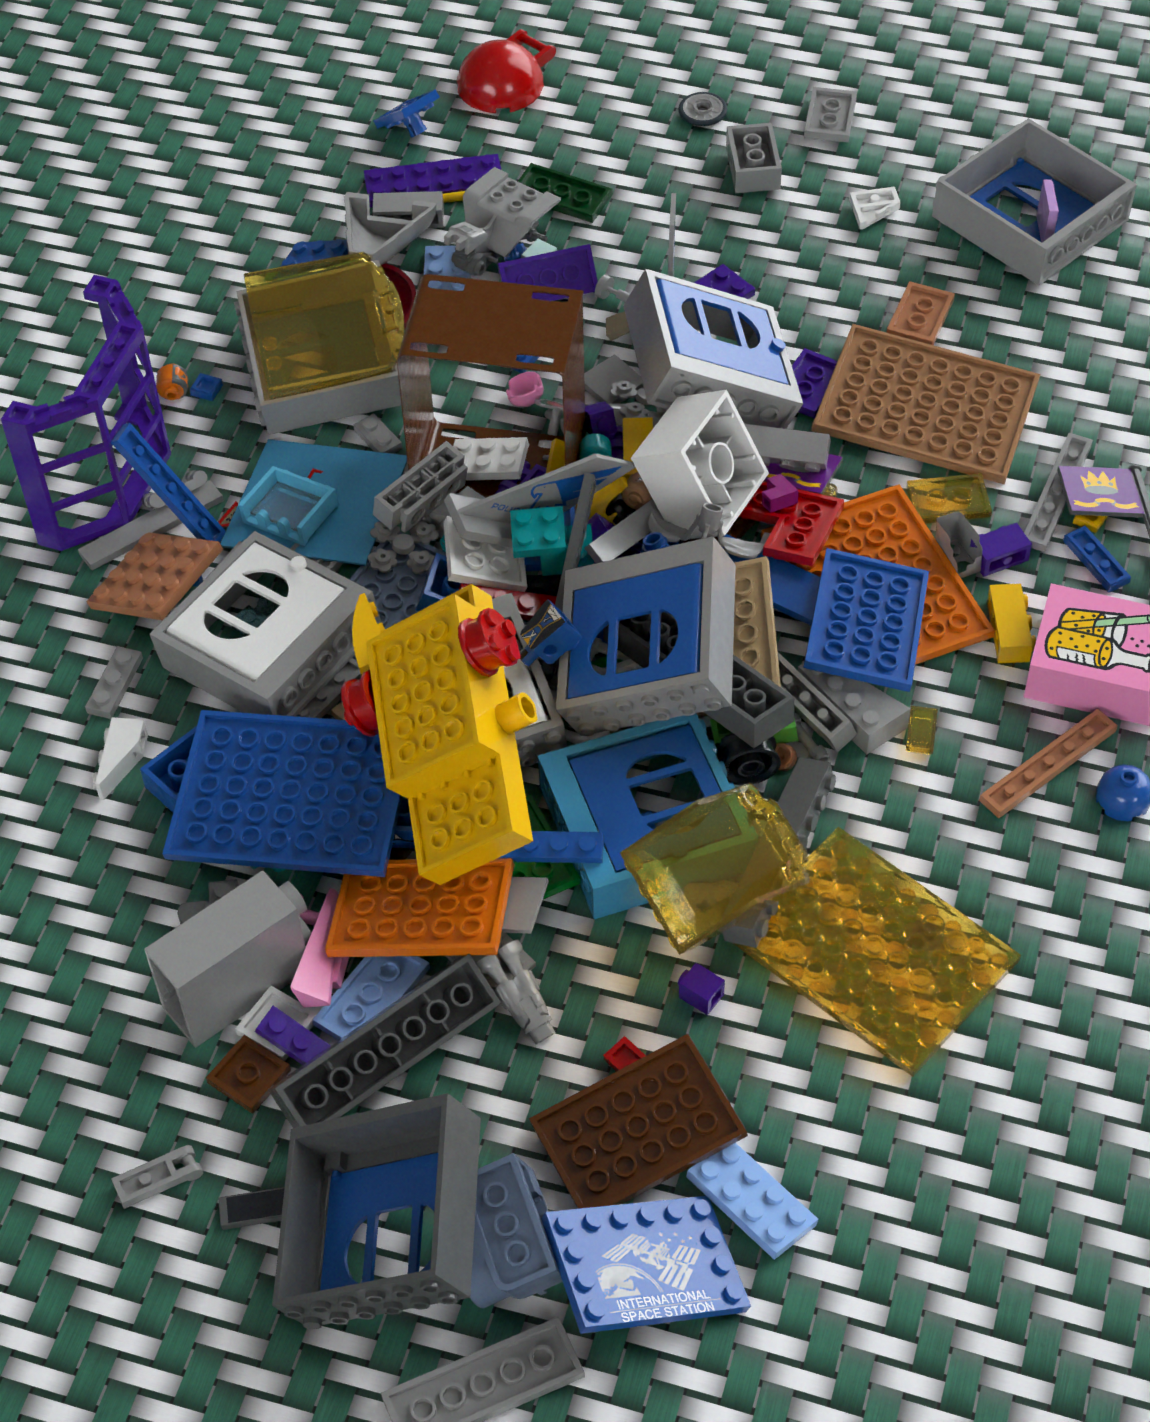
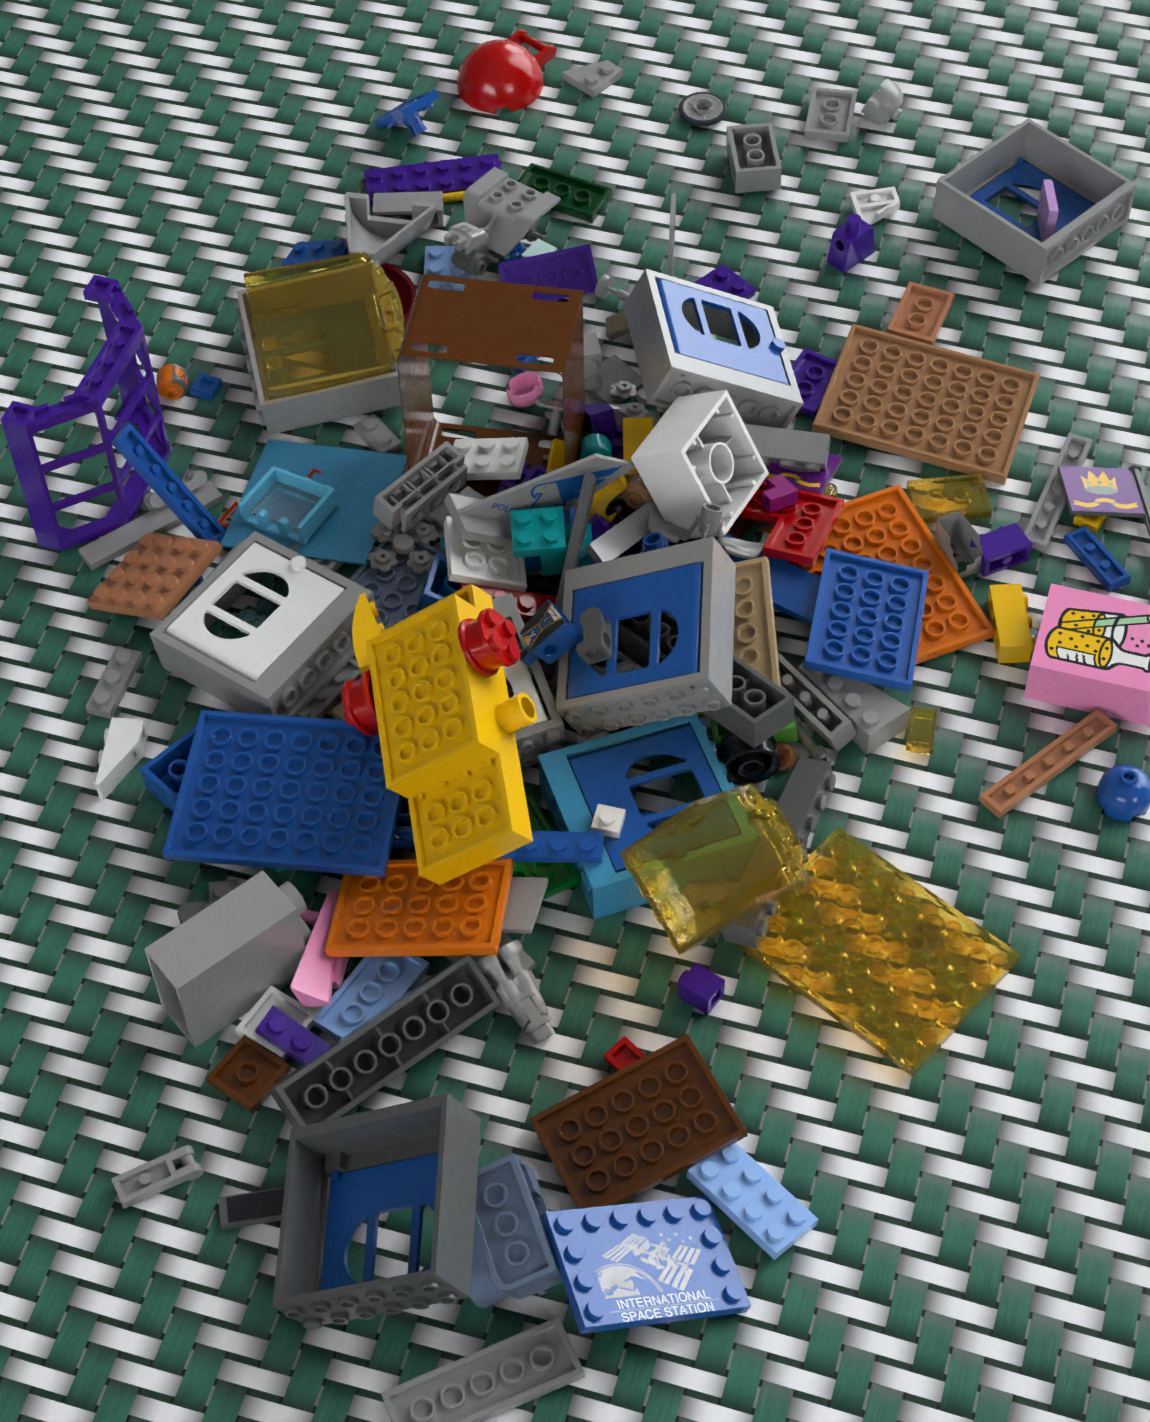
none -> light grey wing [562,60,623,98]
none -> dark grey leg [577,607,613,665]
none -> light grey brick [583,332,602,390]
none -> white plate [591,804,626,839]
none -> dark purple torso [827,214,875,274]
none -> light grey cylinder [860,78,903,125]

